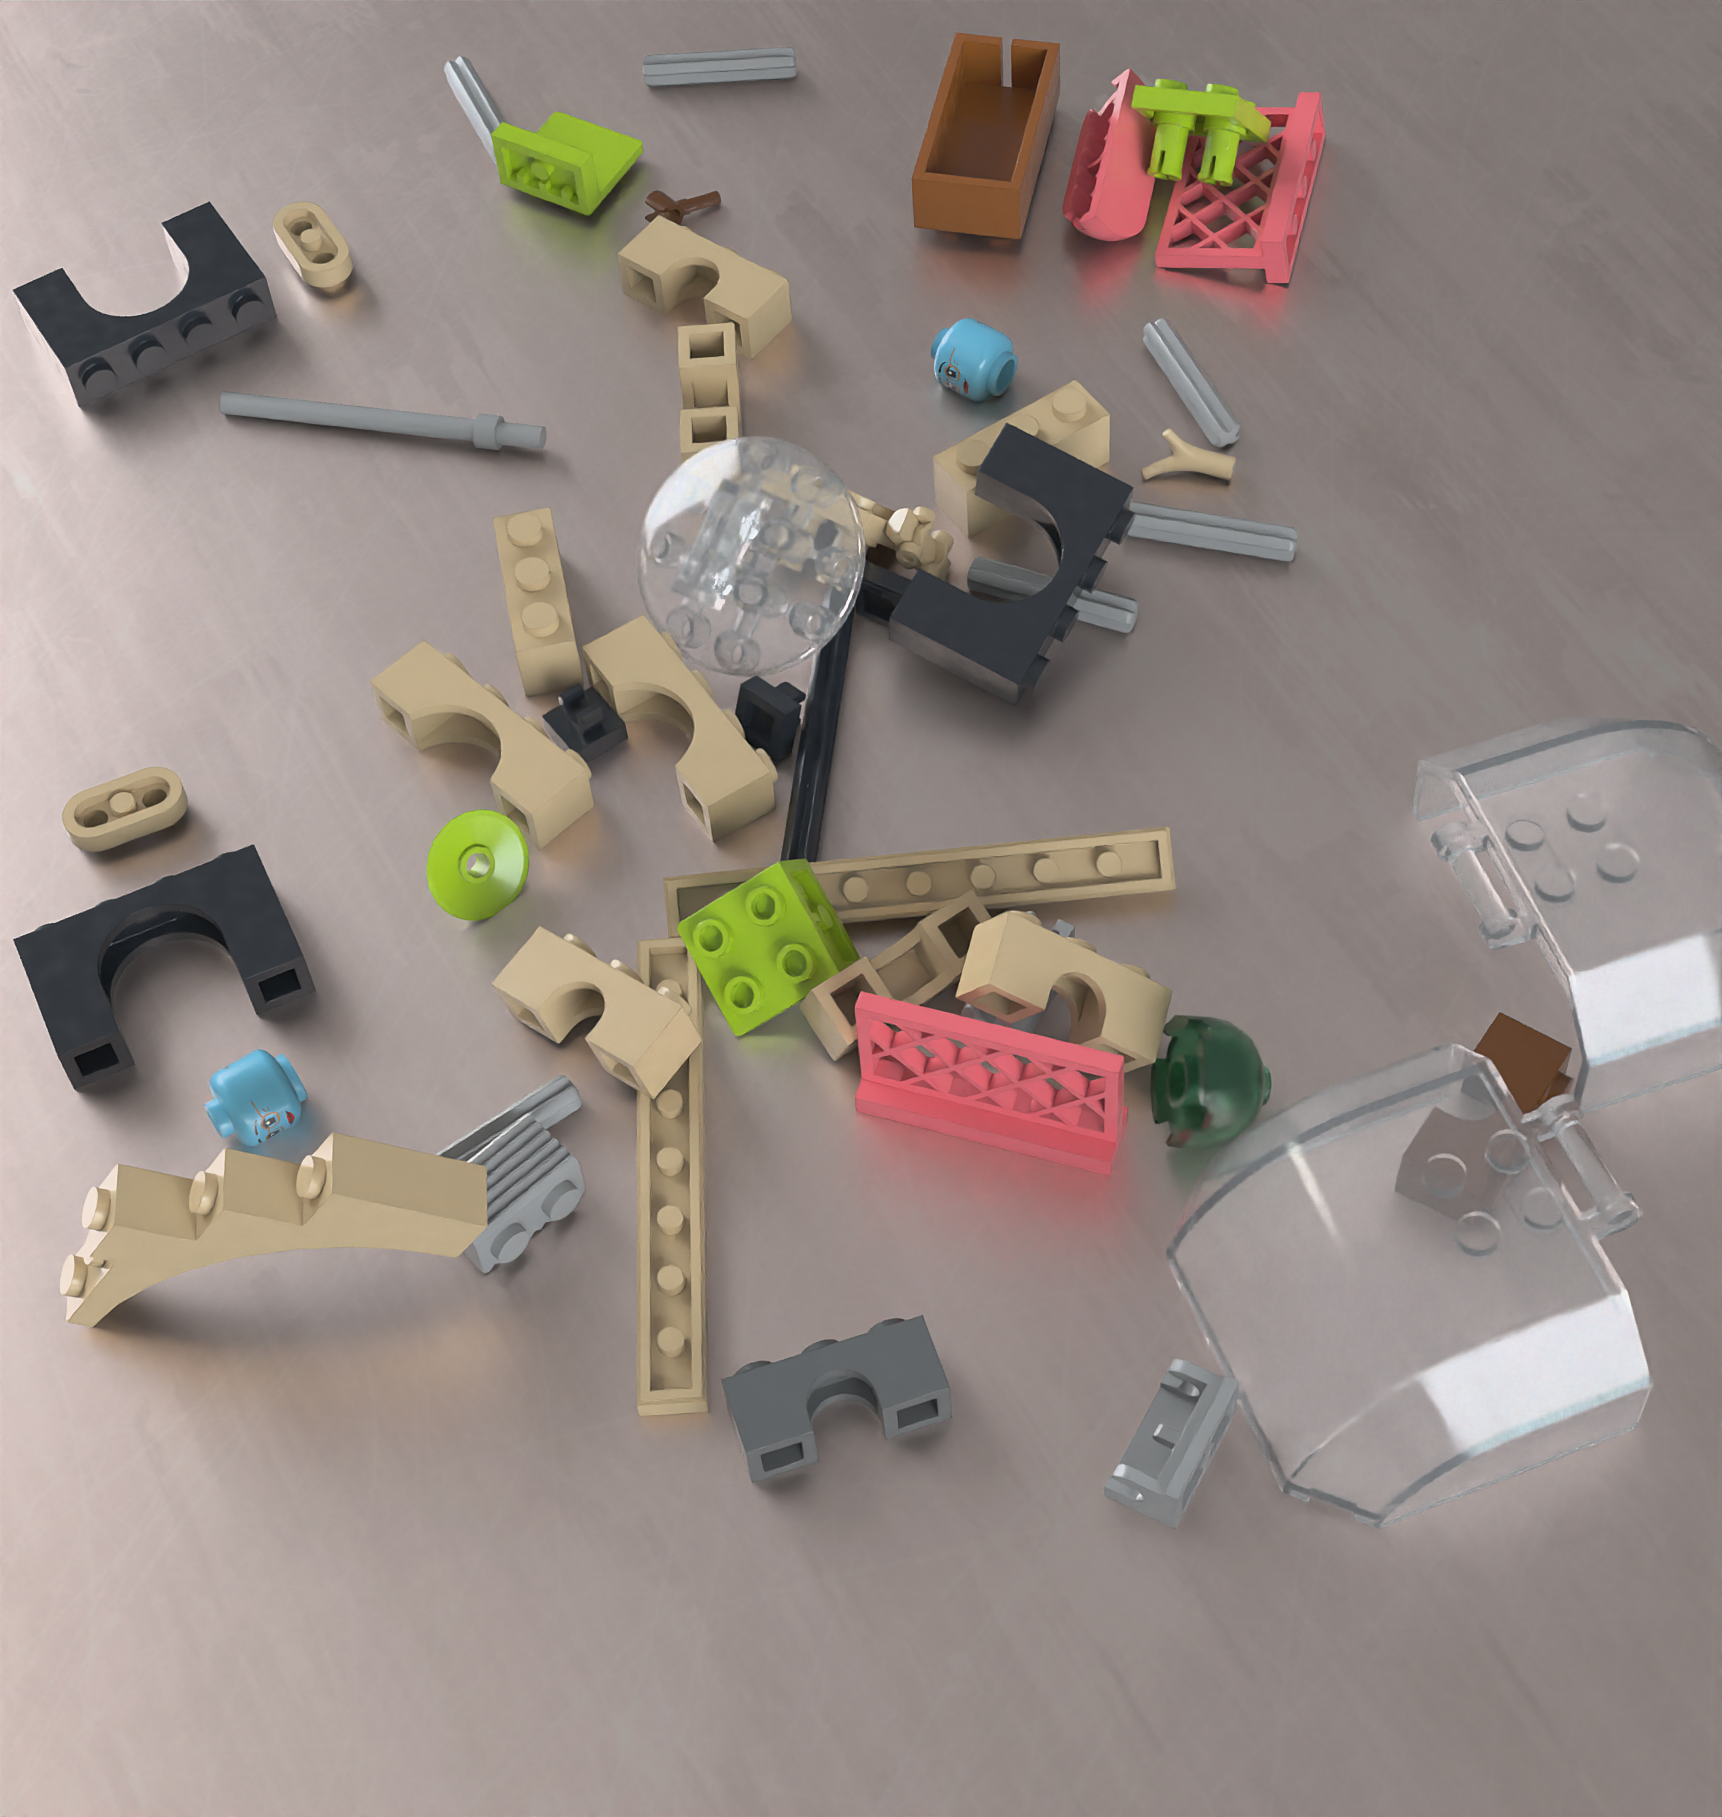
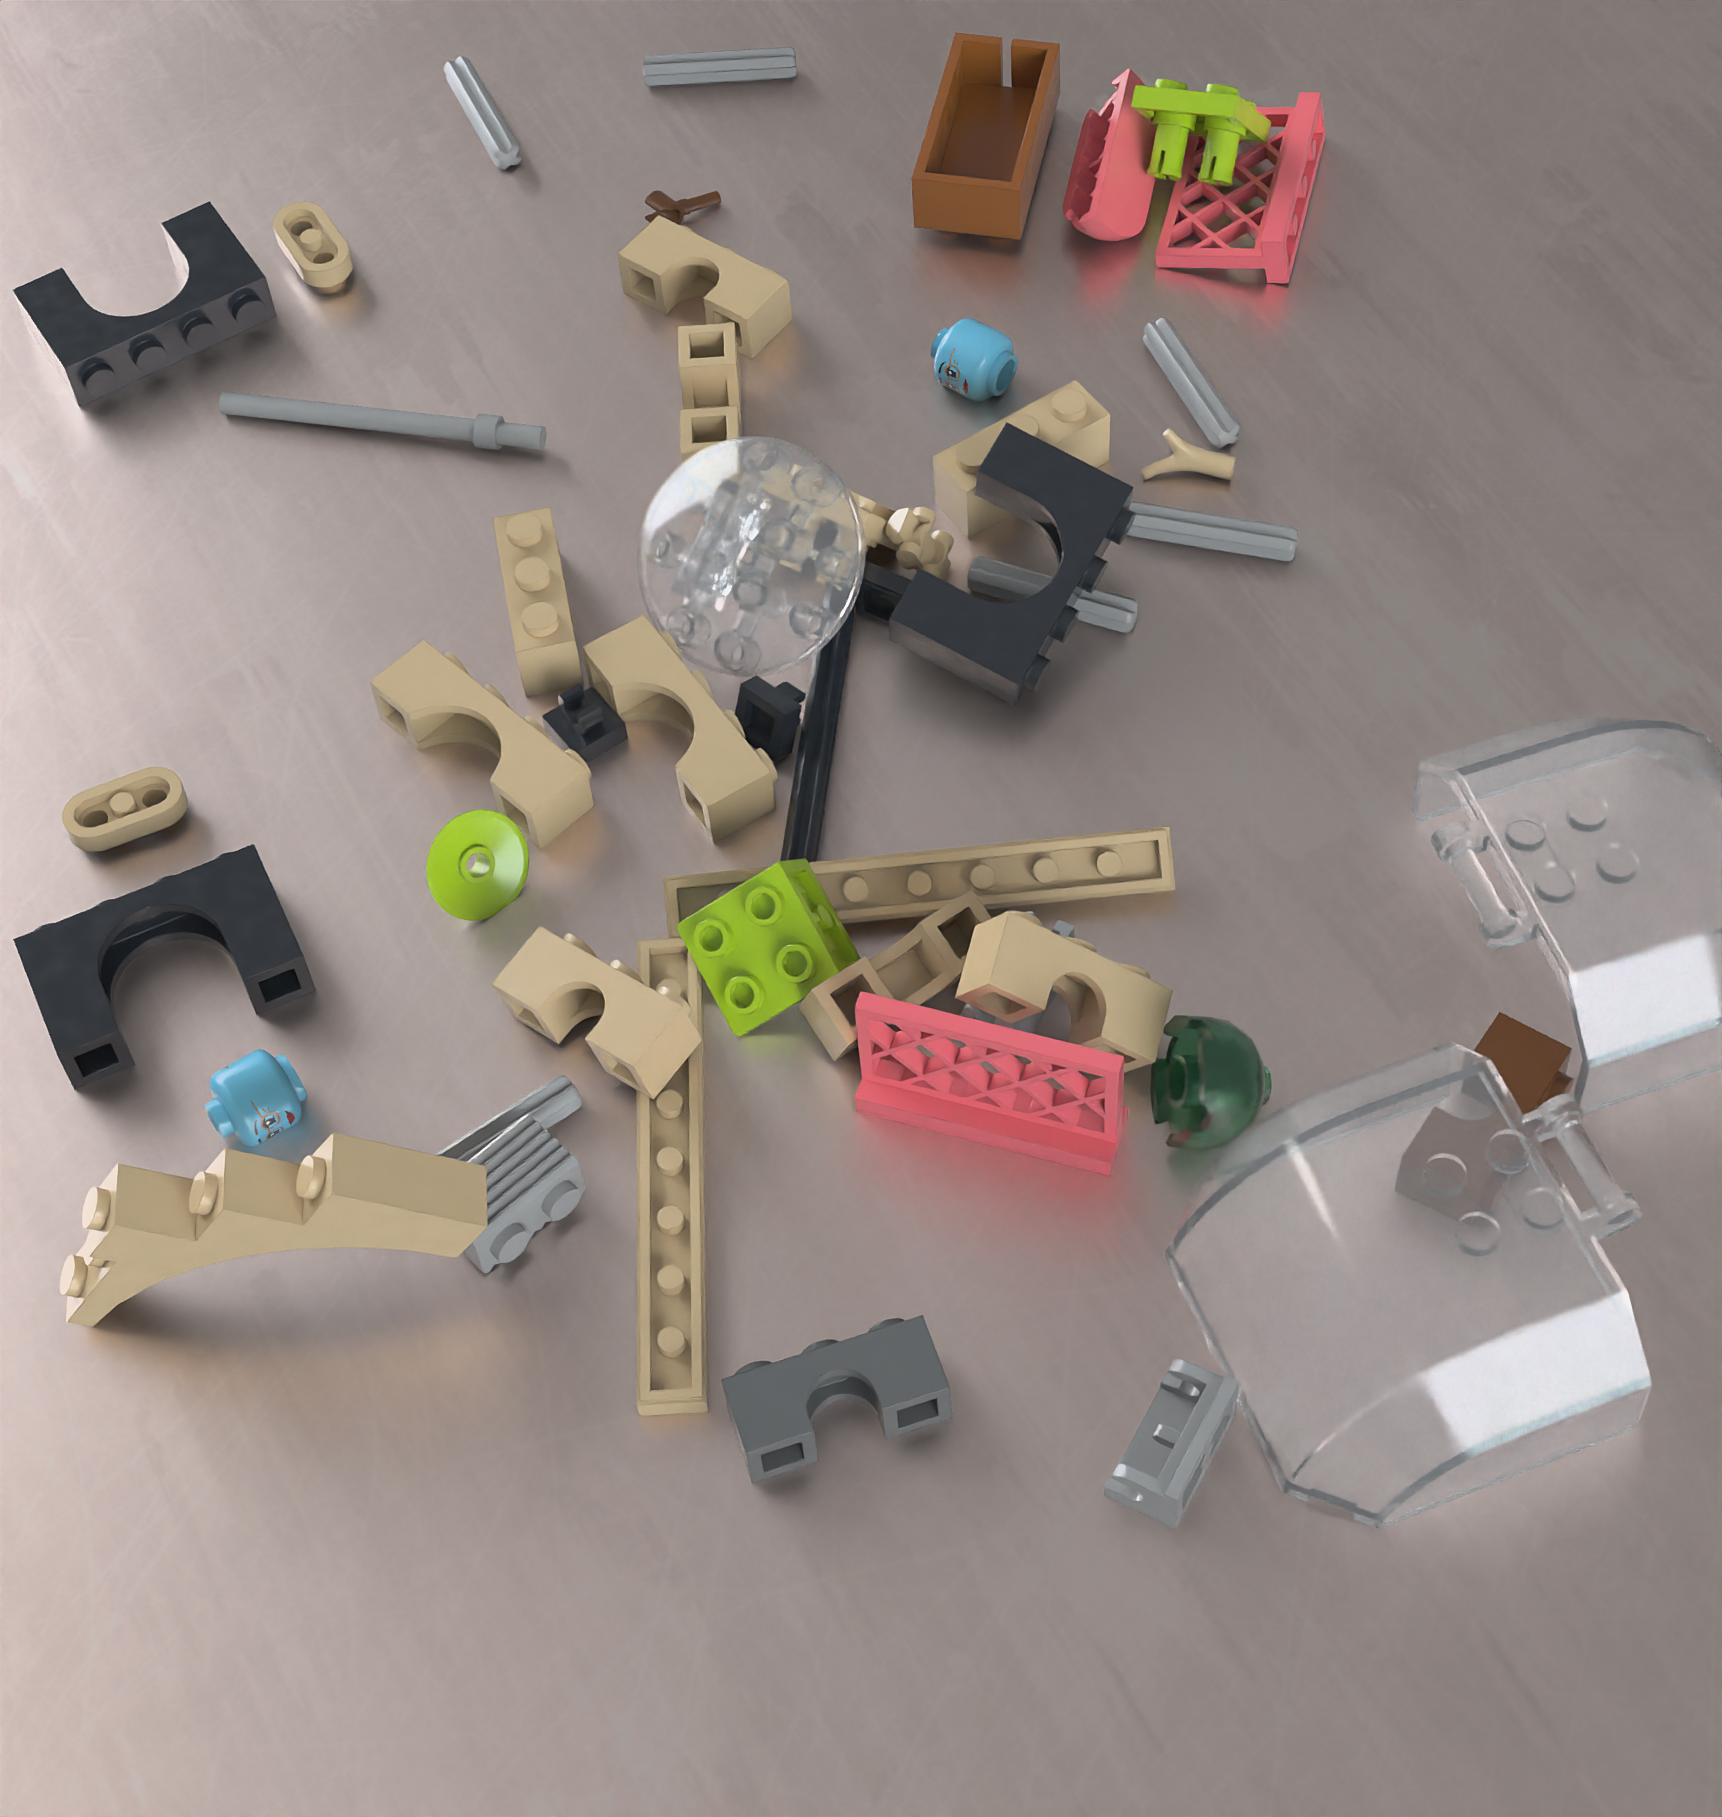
lime bracket [491,111,643,216] -> none

